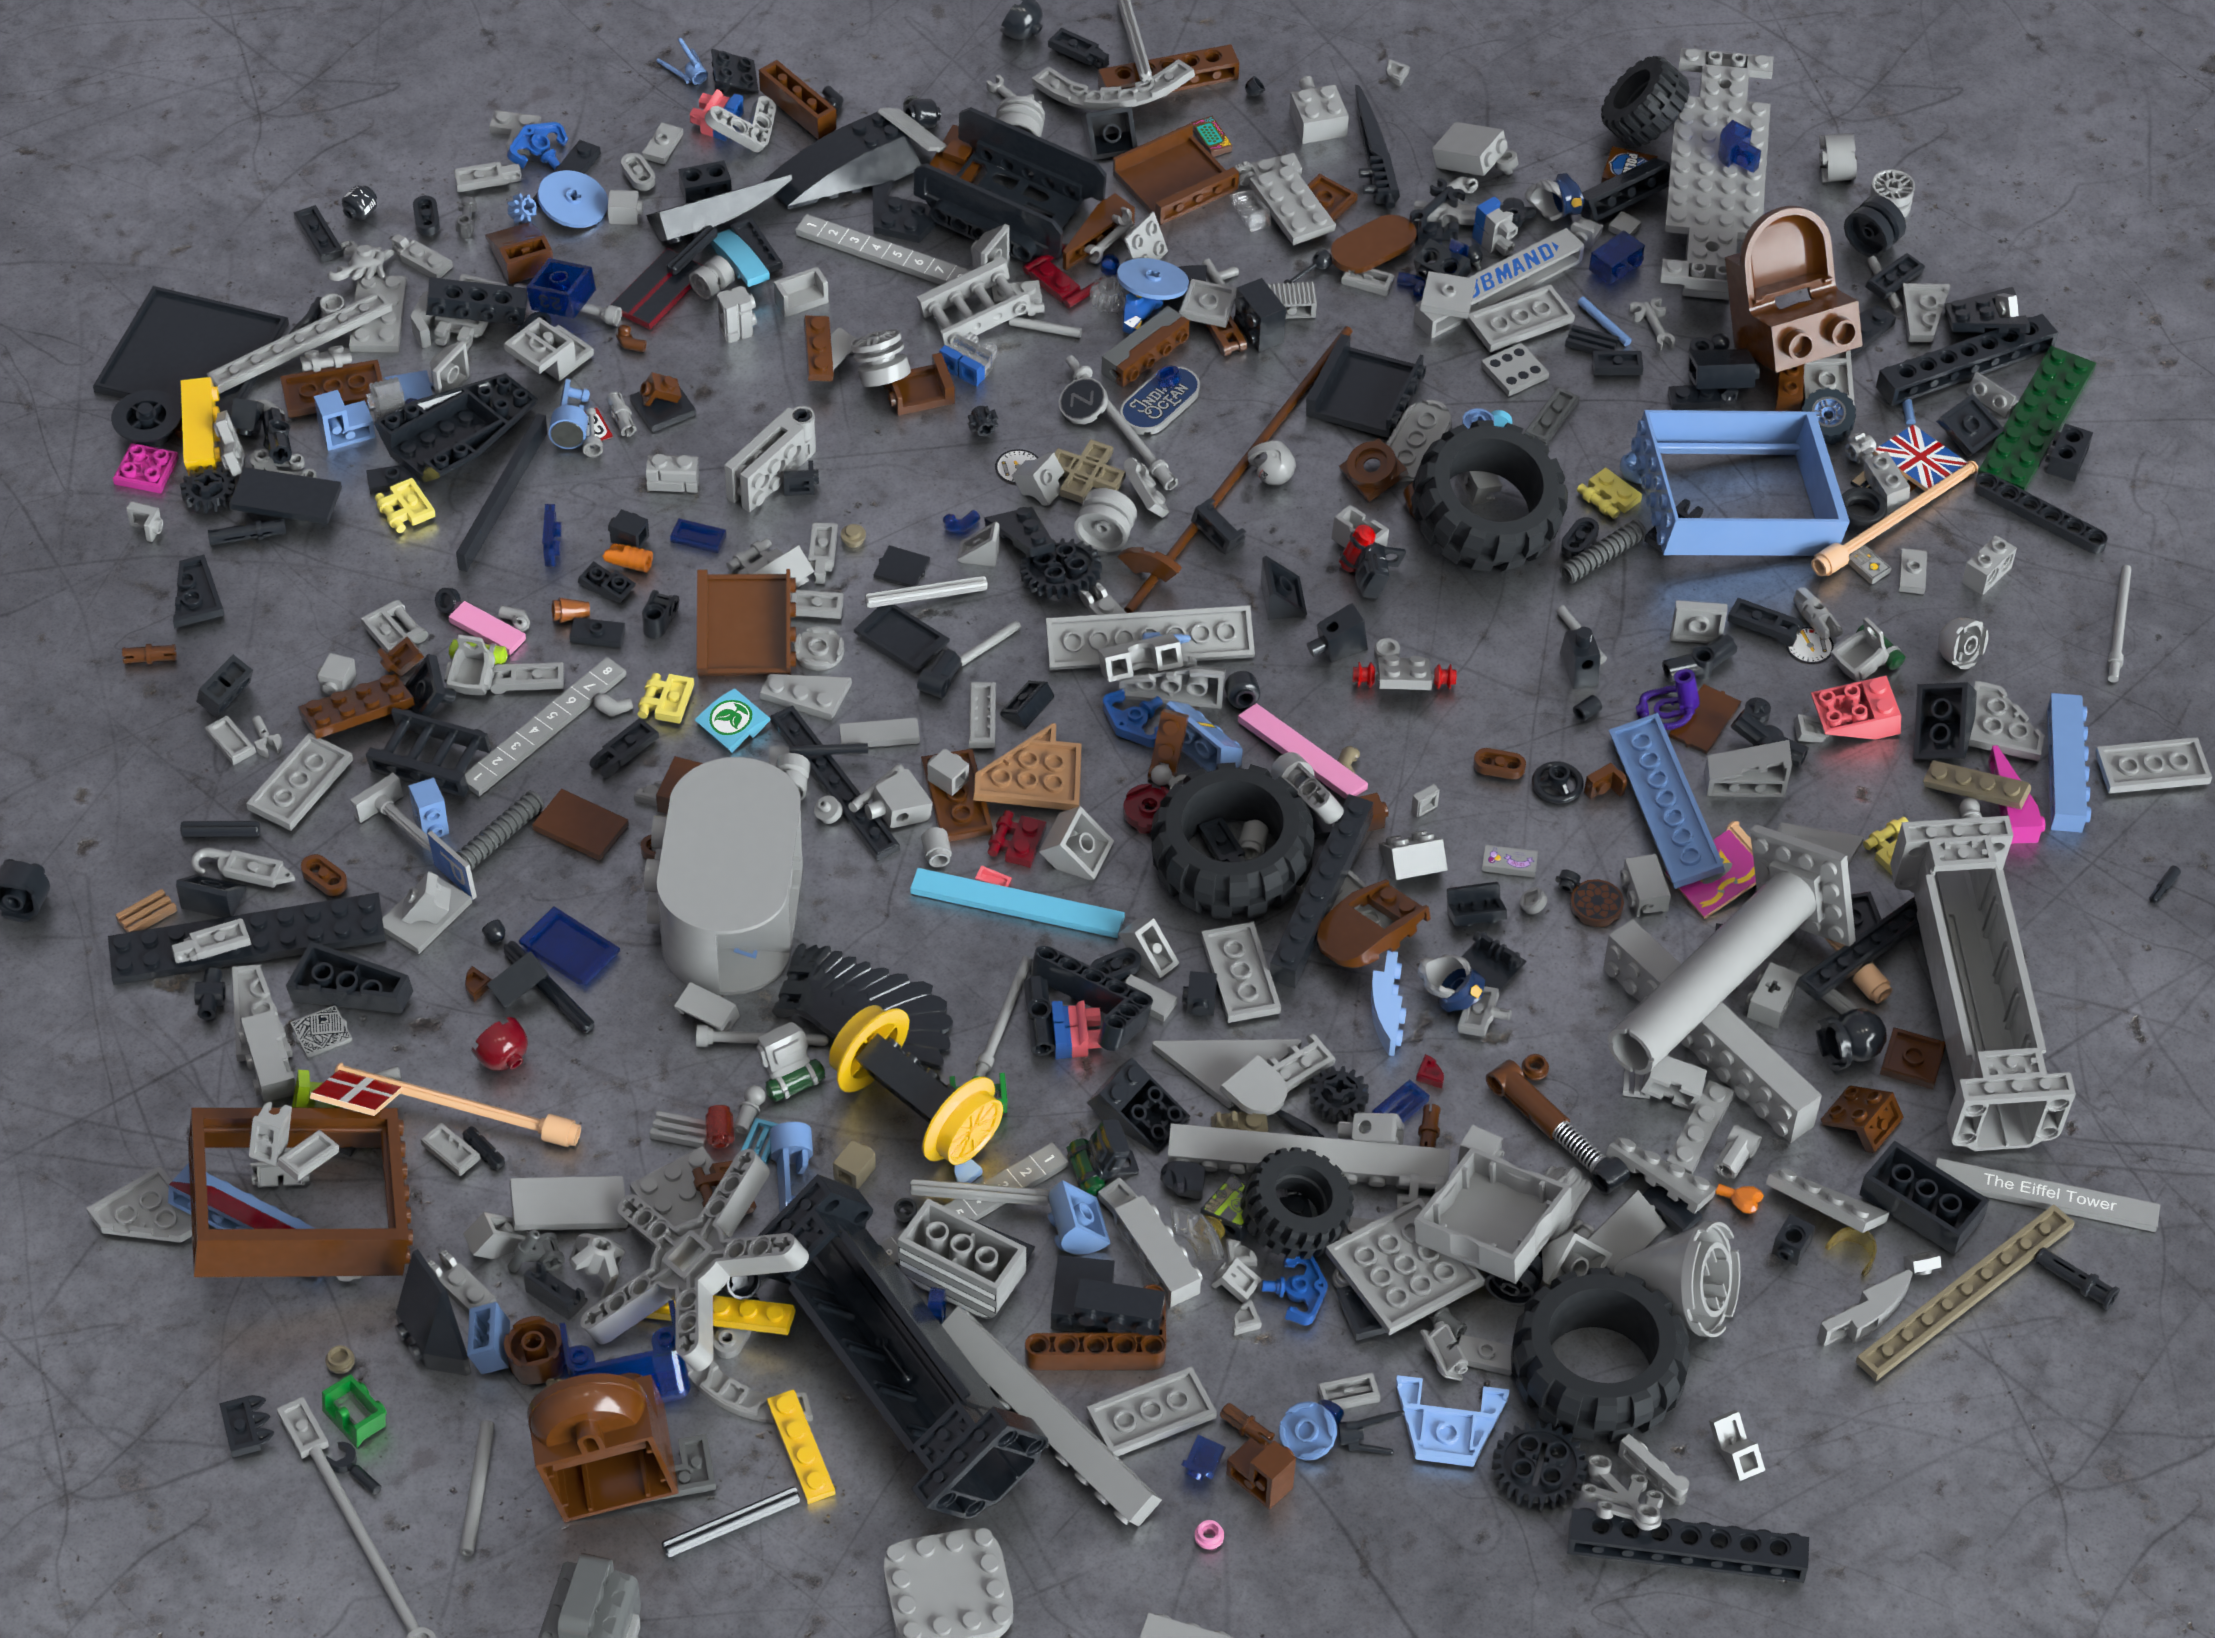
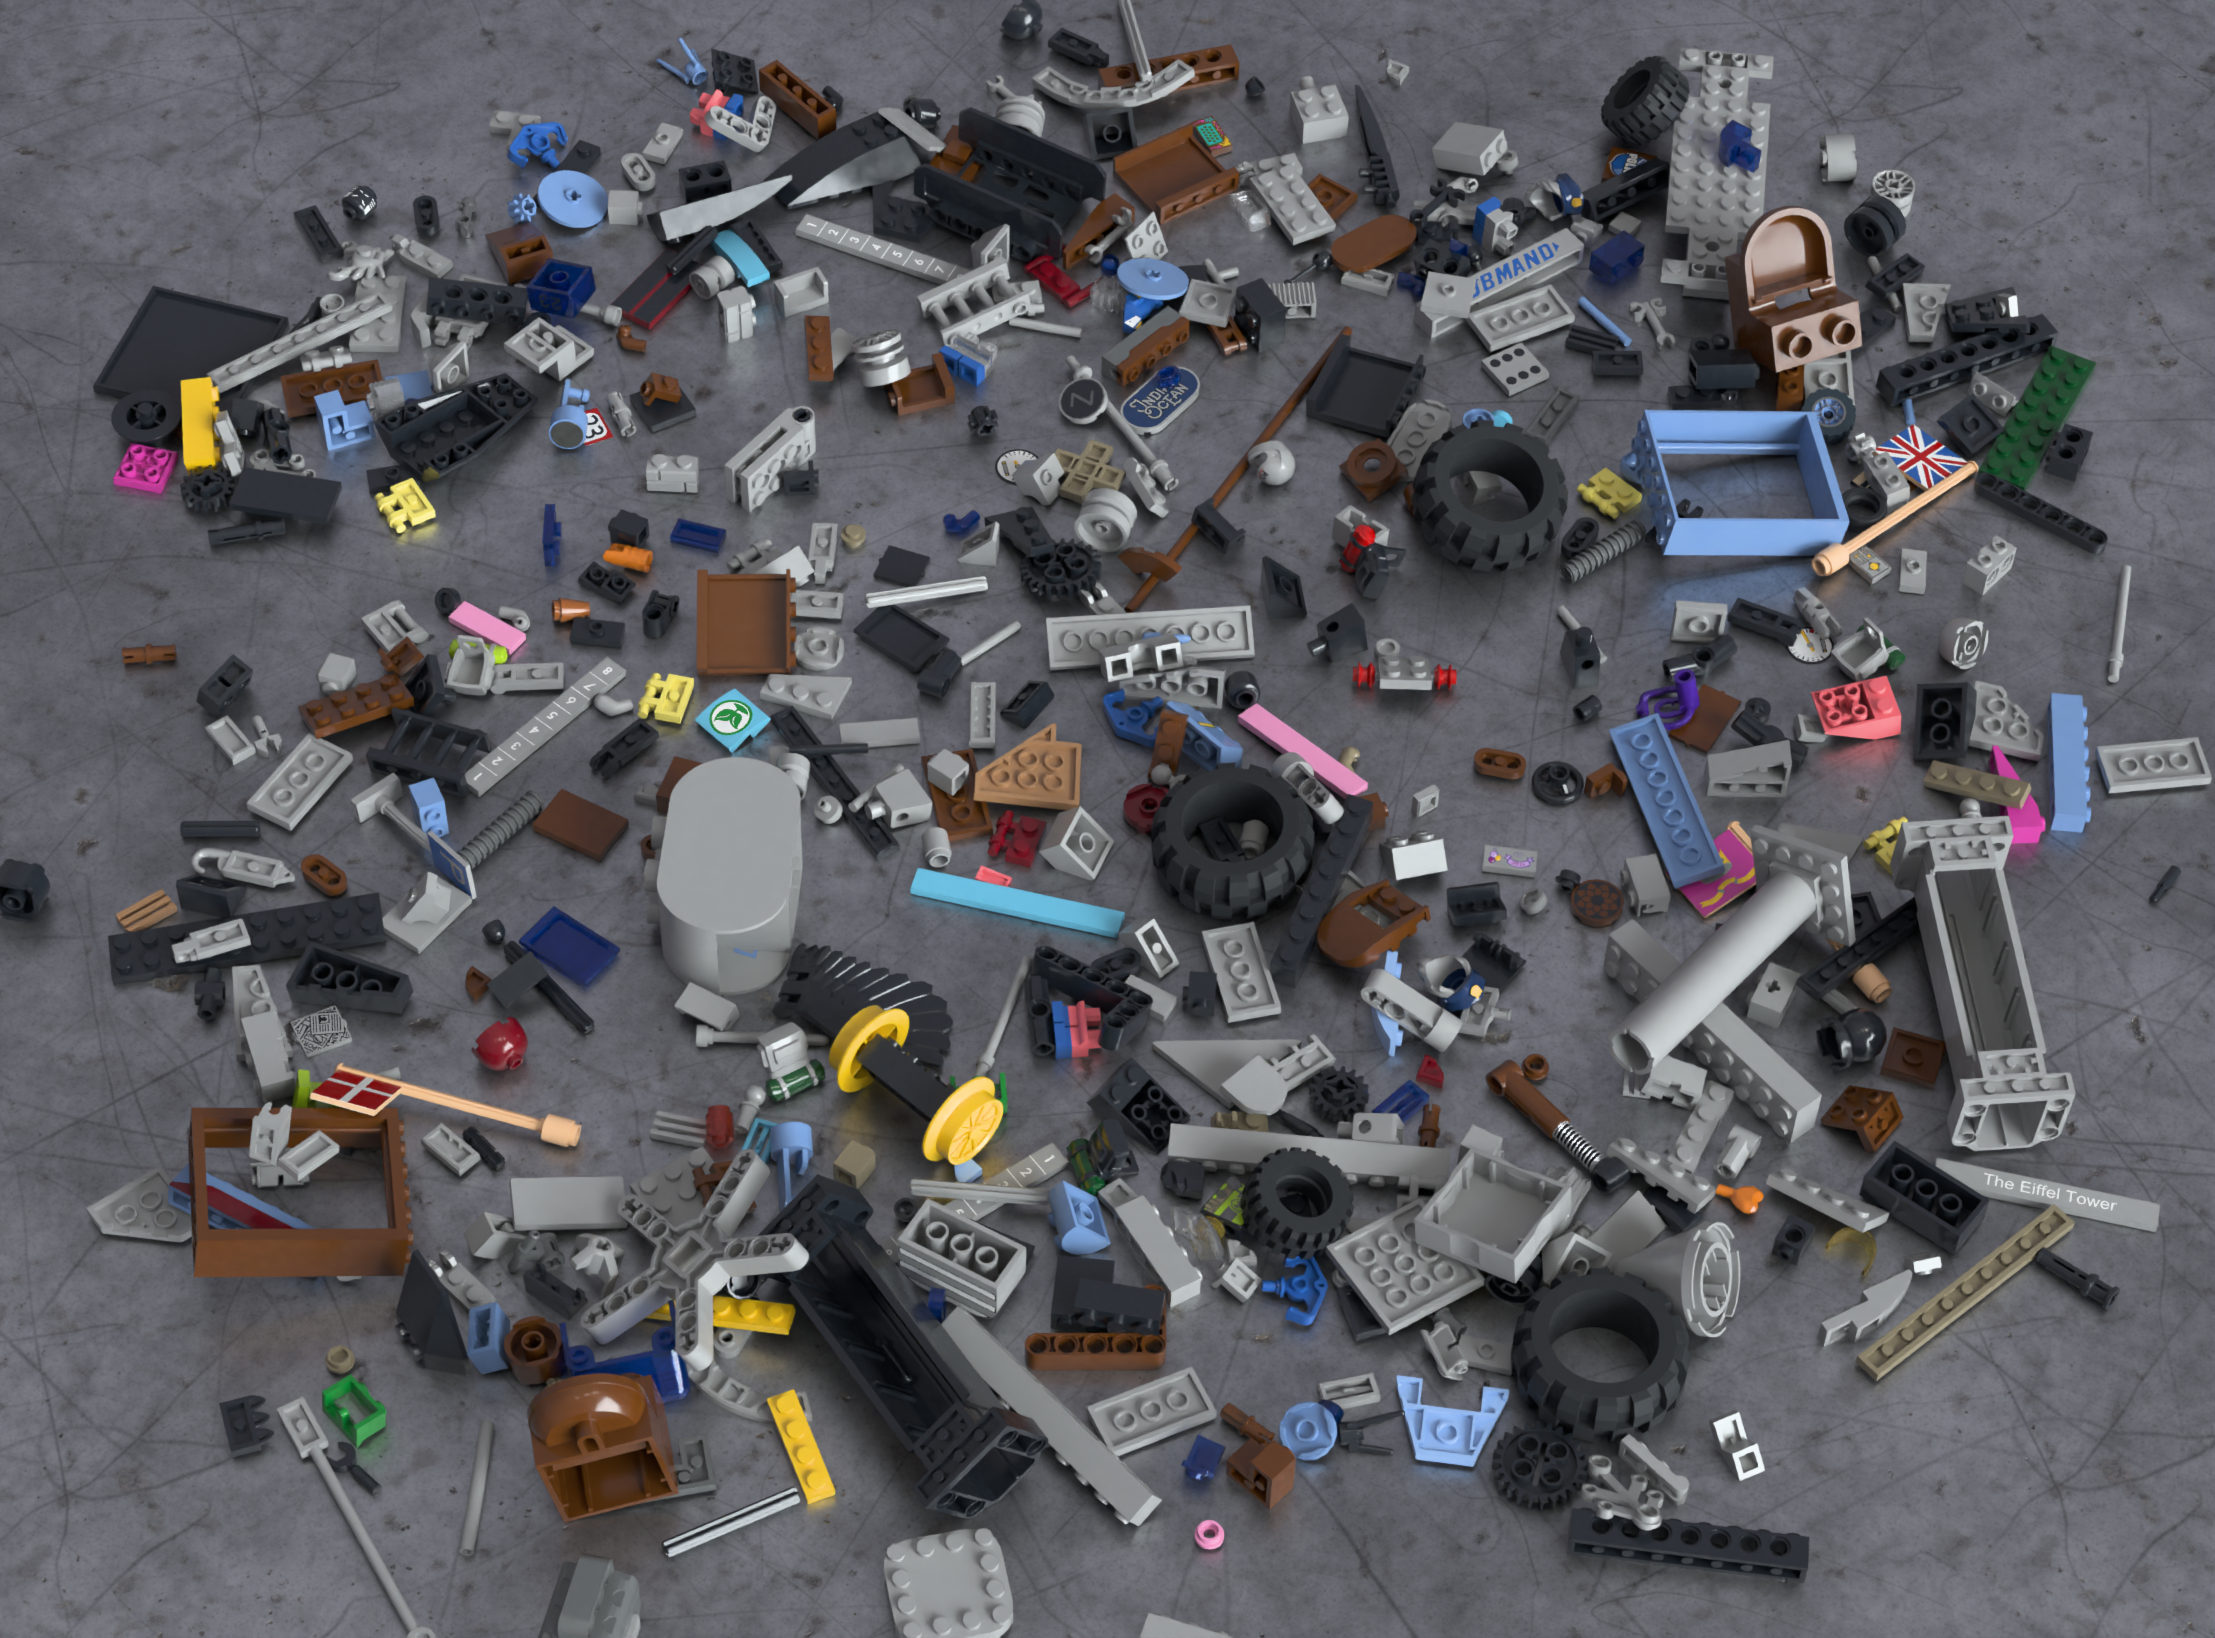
light grey bracket [126,501,163,542] -> none
black wing [173,555,224,629] -> none
light grey hinge [454,162,522,192] -> none
black tile [456,414,548,572] -> none
light grey hinge [583,407,603,457] -> none
light grey tile [1232,1300,1261,1336] -> none
none -> light grey beam [1361,969,1463,1053]

